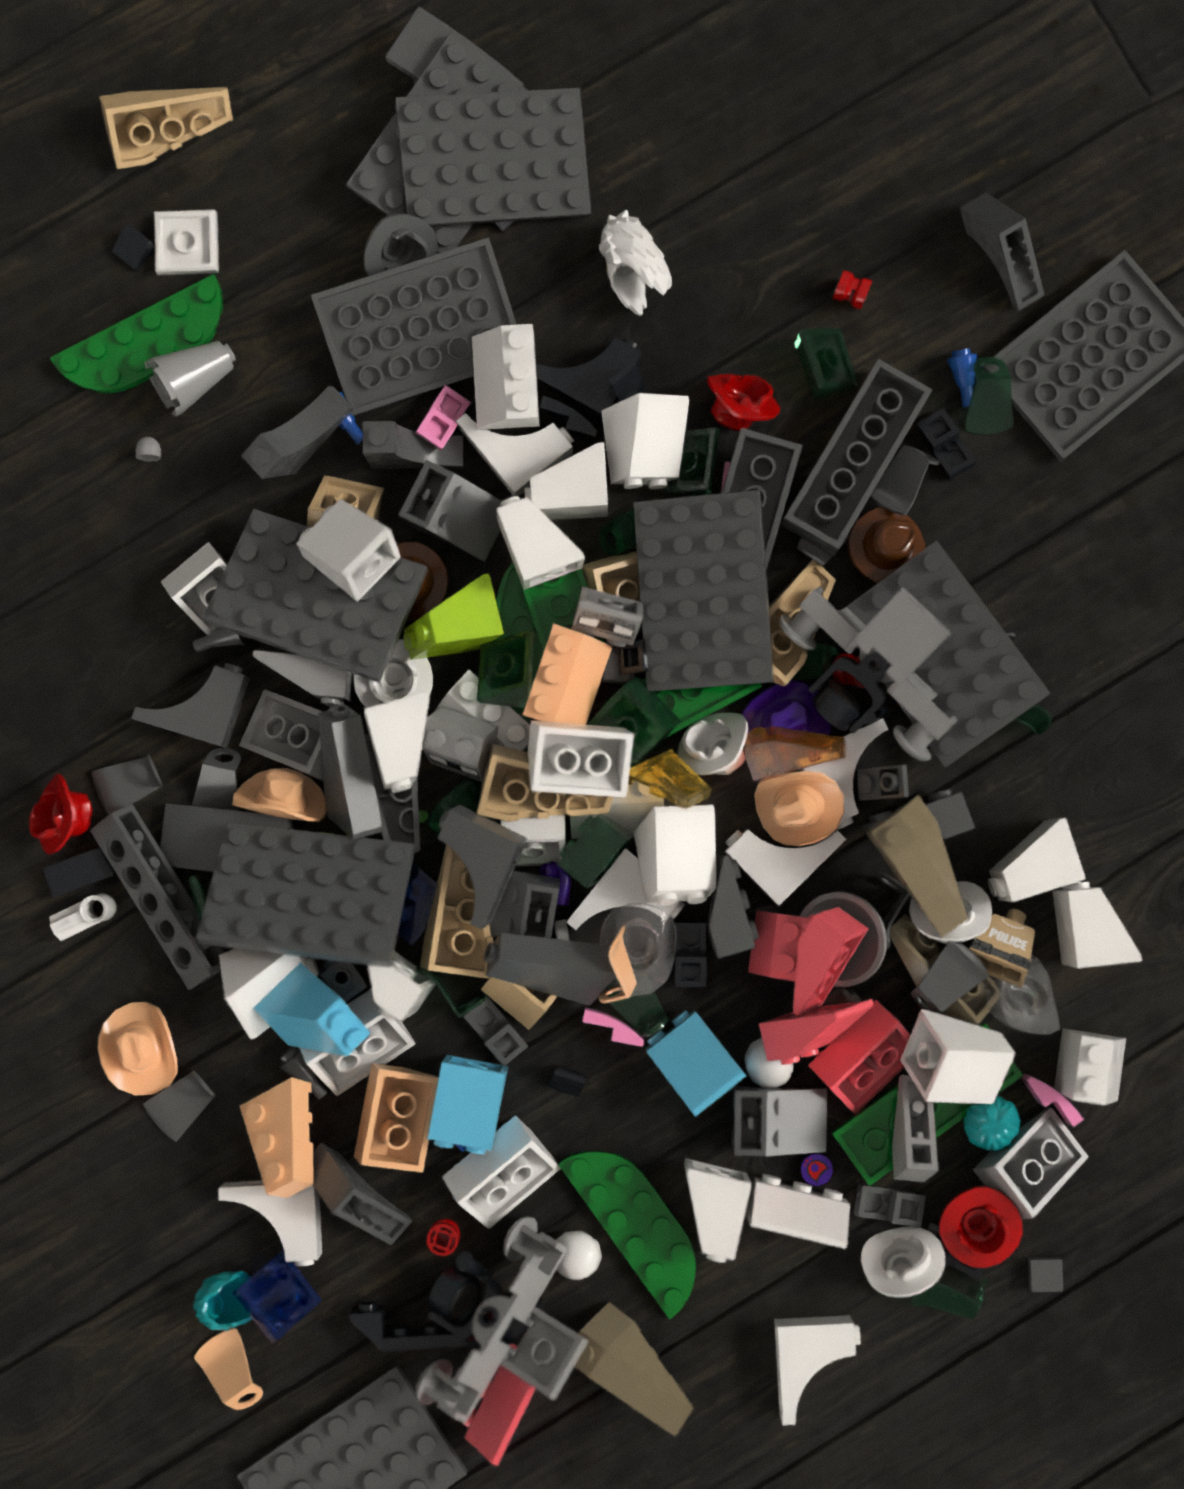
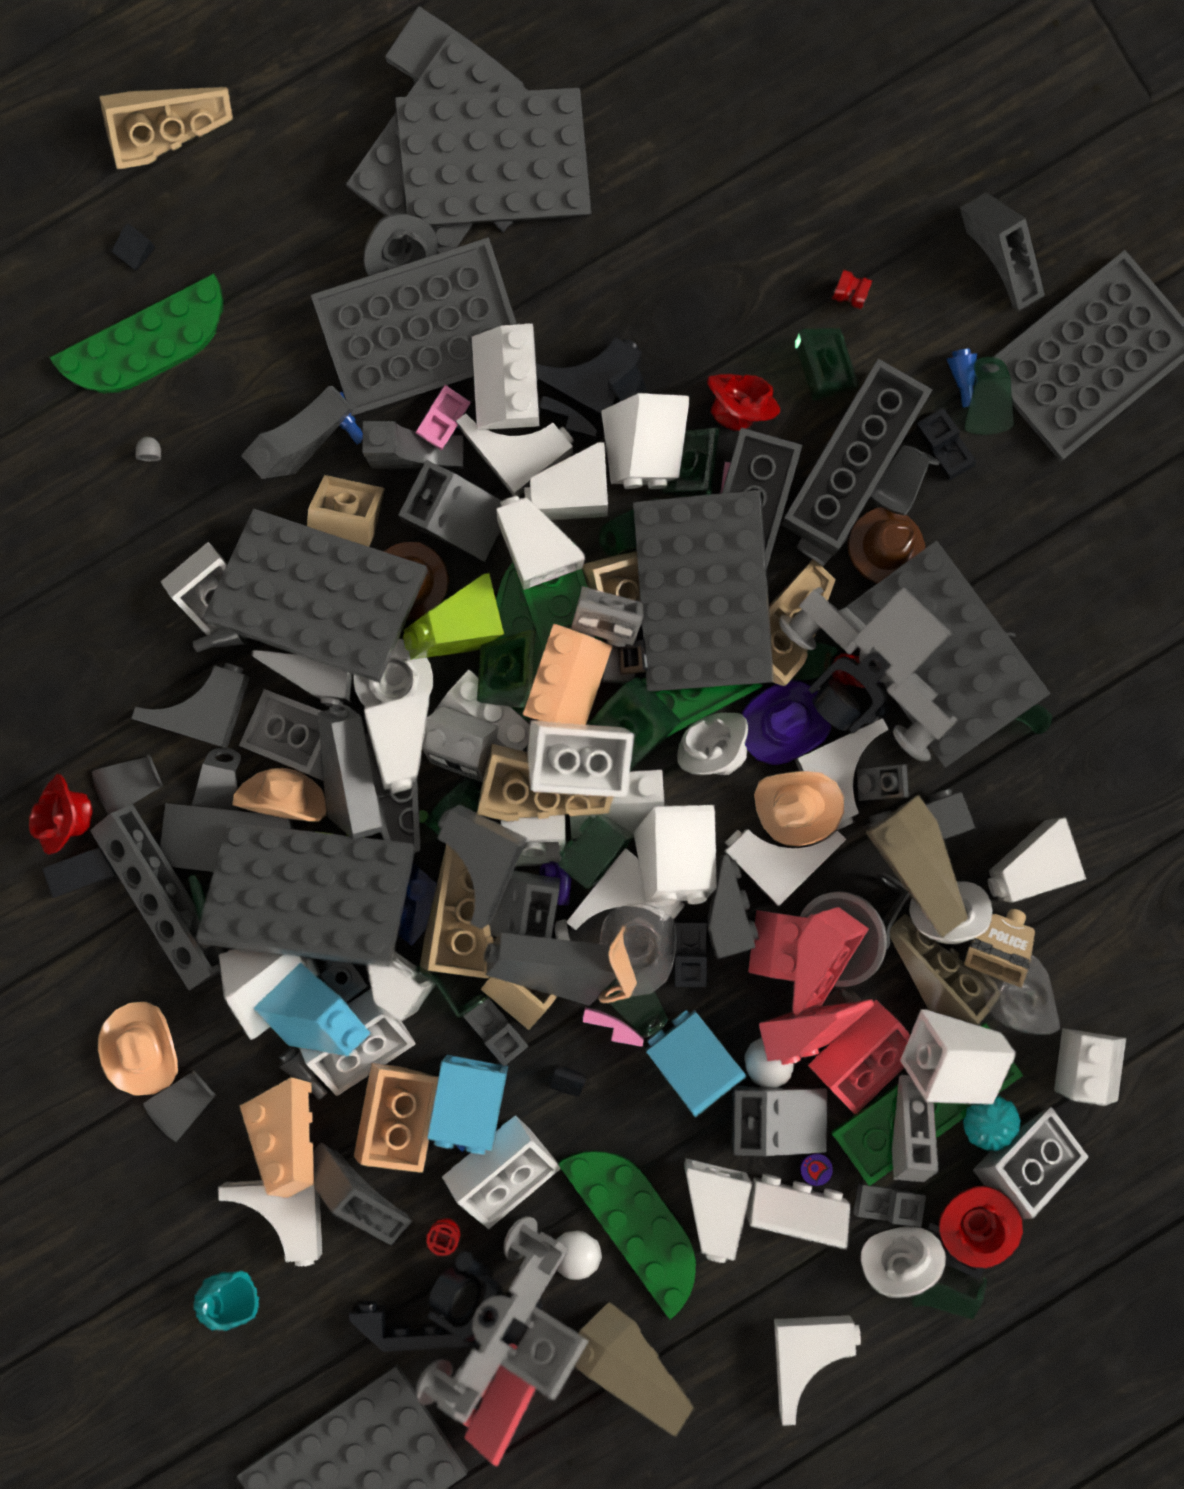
white piece [49,893,117,941] -> none
light grey cone [144,341,236,417] -> none
white tile [154,210,219,275] -> none
light nougat piece [194,1328,263,1410] -> none
clear blue plate [232,1250,322,1344] -> none
white slope [296,499,401,602] -> none
white head [599,210,672,316] -> none
clear yellow wing [628,749,712,809] -> none
clear orange slope [743,726,846,781] -> none
dark grey piece [911,941,988,1014] -> none
bright pink slope [1021,1074,1084,1127] -> none
dark grey tile [1028,1257,1063,1292] -> none
white slope [1052,881,1142,968] -> none

